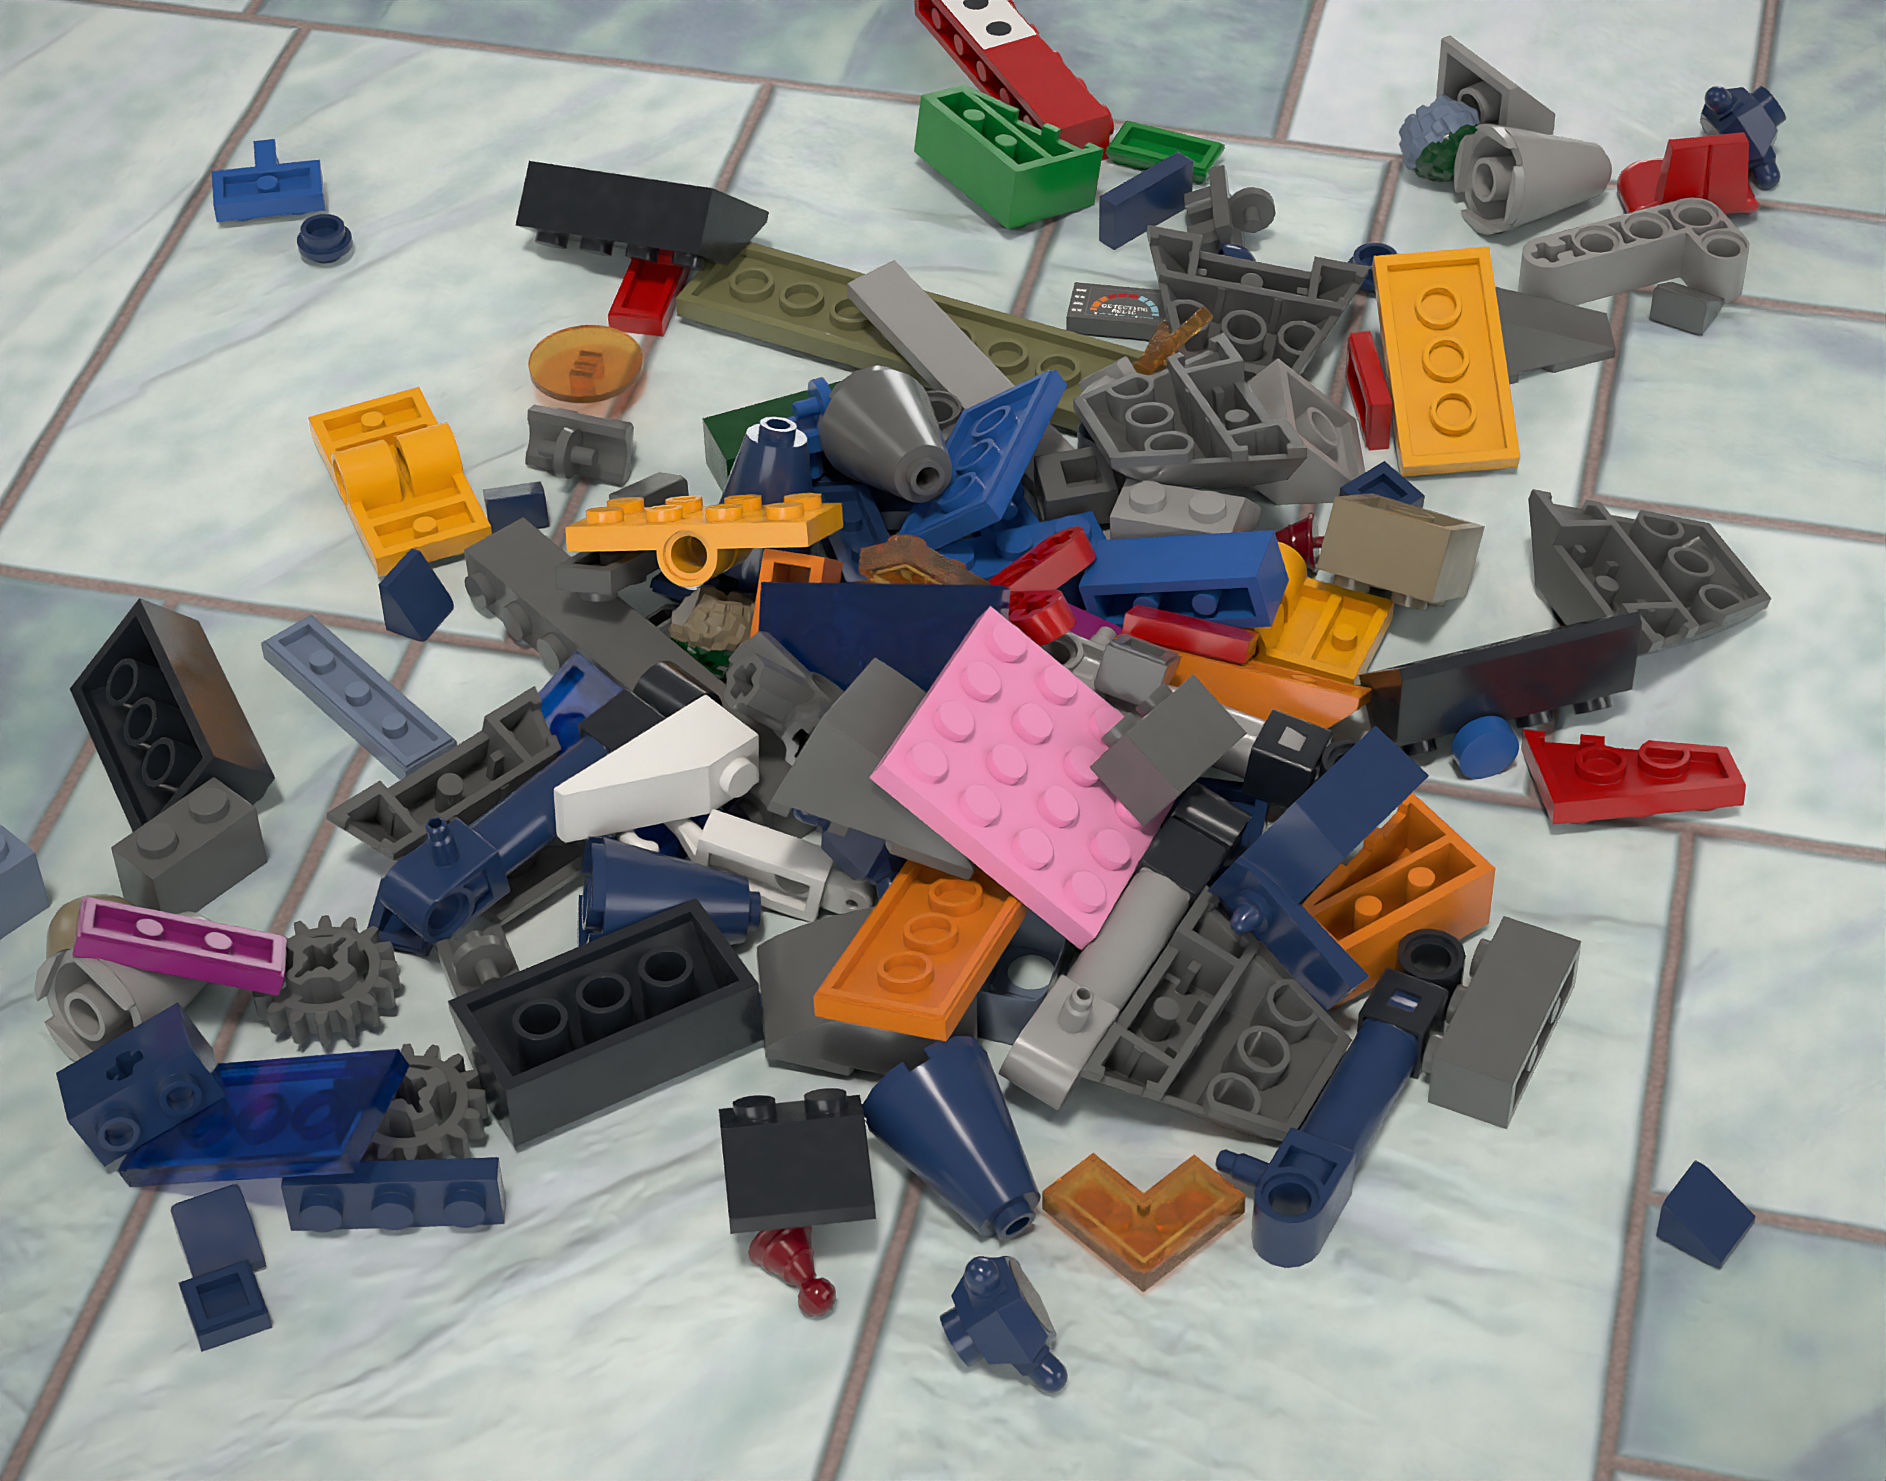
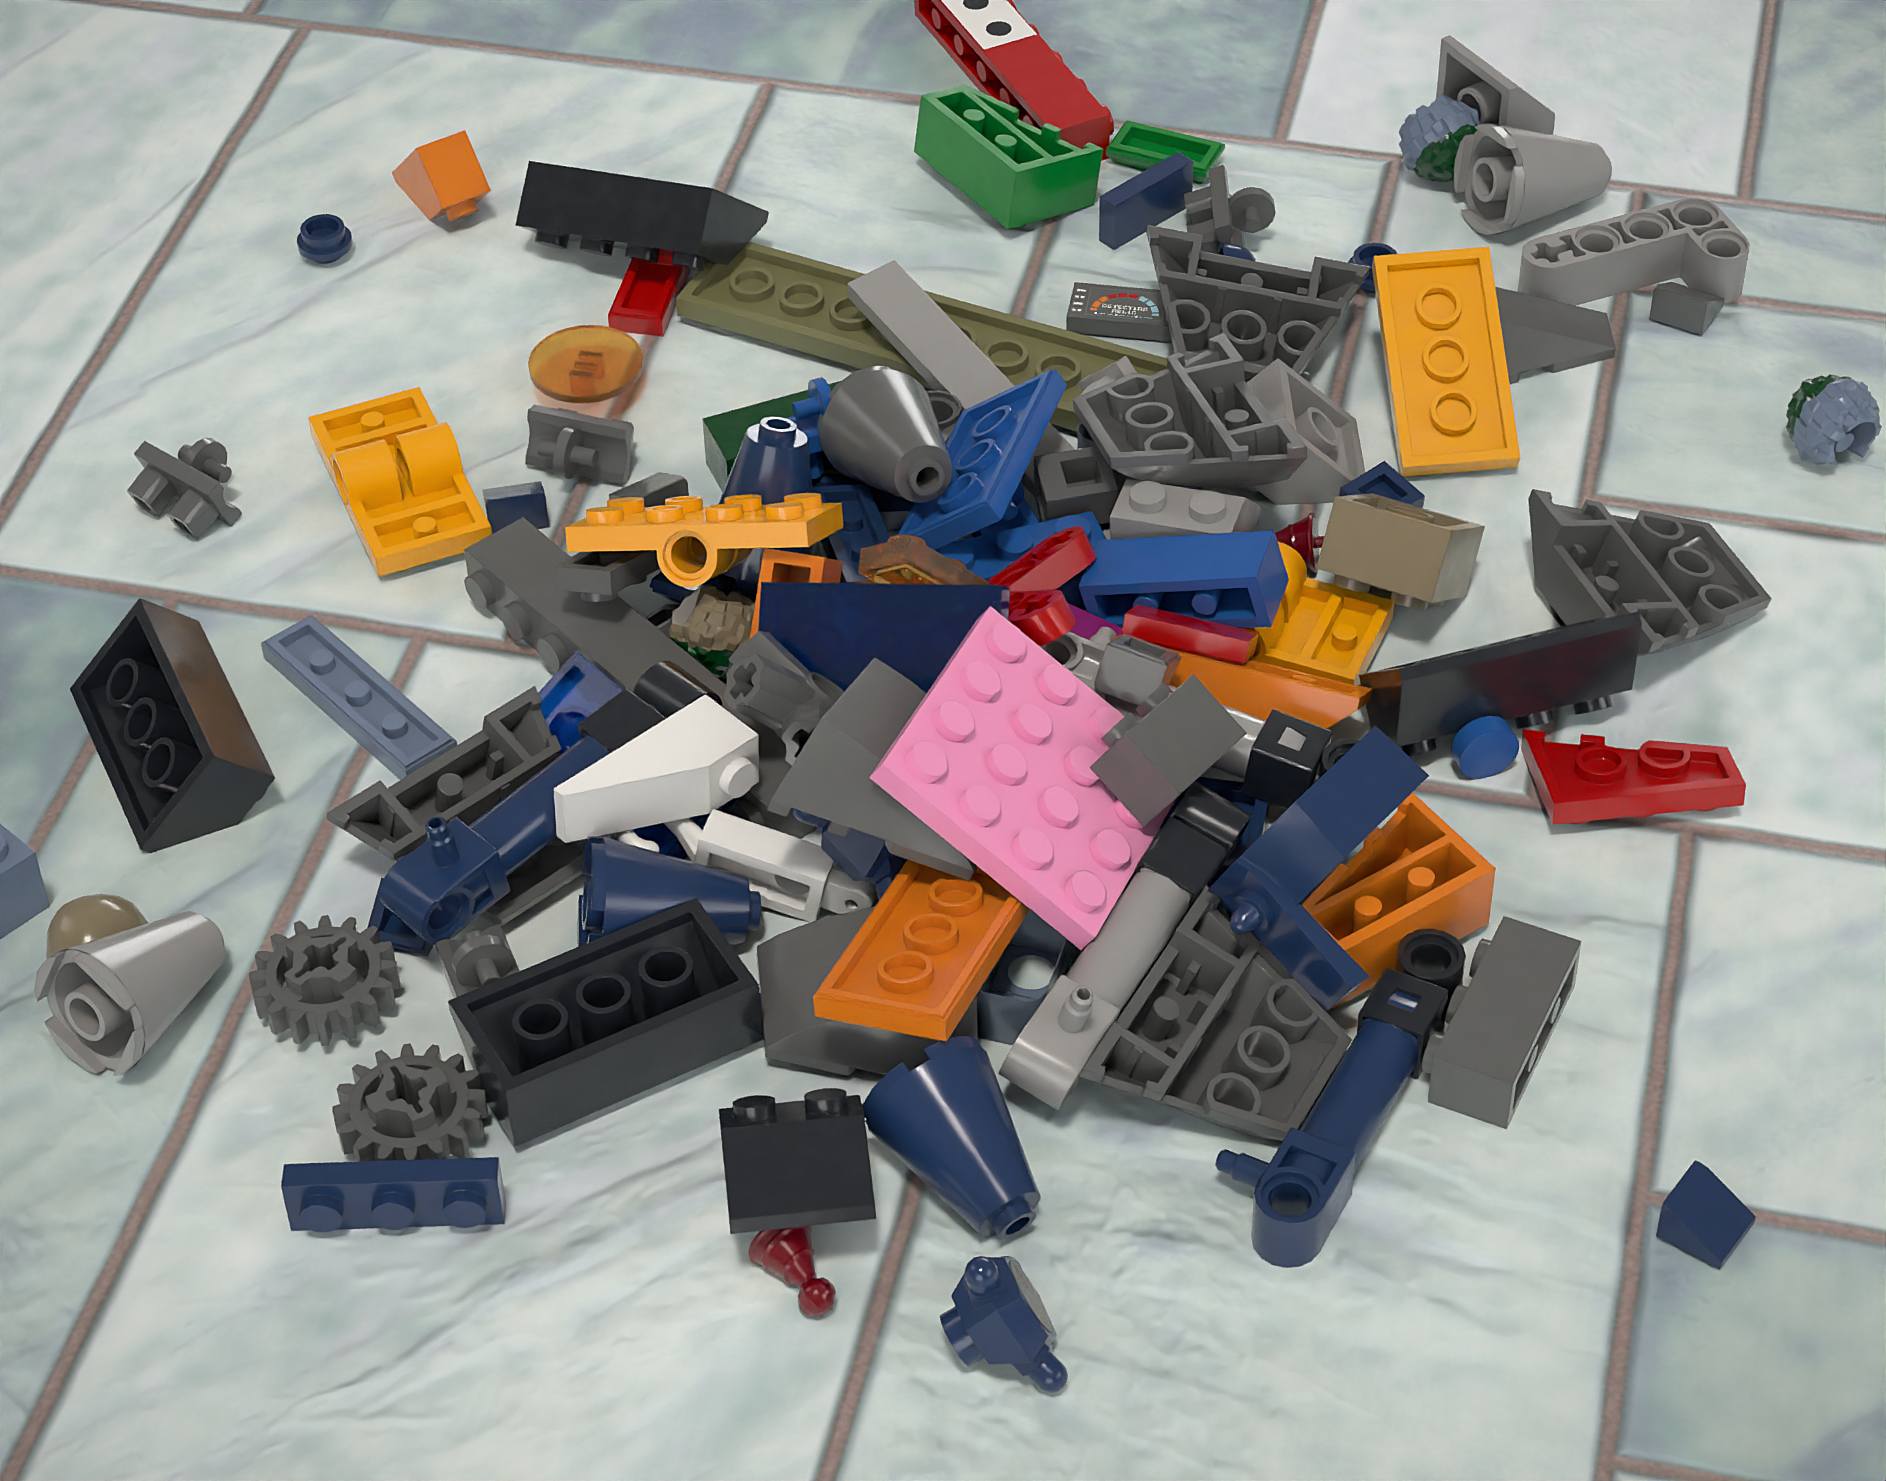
dark blue brick [56,1002,227,1167] -> none
magenta tile [72,896,286,996] -> none
dark grey brick [111,777,267,914] -> none
clear blue tile [117,1049,410,1187] -> none
dark blue slope [170,1184,267,1278] -> none
dark blue tile [178,1259,272,1352] -> none
blue hinge [212,139,325,222] -> none
dark blue slope [378,548,454,642] -> none
clear orange plate [1042,1153,1246,1293] -> none
clear orange piece [1131,306,1214,376] -> none
red tile [1345,331,1393,451] -> none
red piece [1617,133,1760,215] -> none
dark blue rock [1700,86,1786,189] -> none
none -> dark grey hips [127,438,242,540]
none -> orange slope [392,130,491,222]
none -> sand blue piece [1786,374,1882,465]

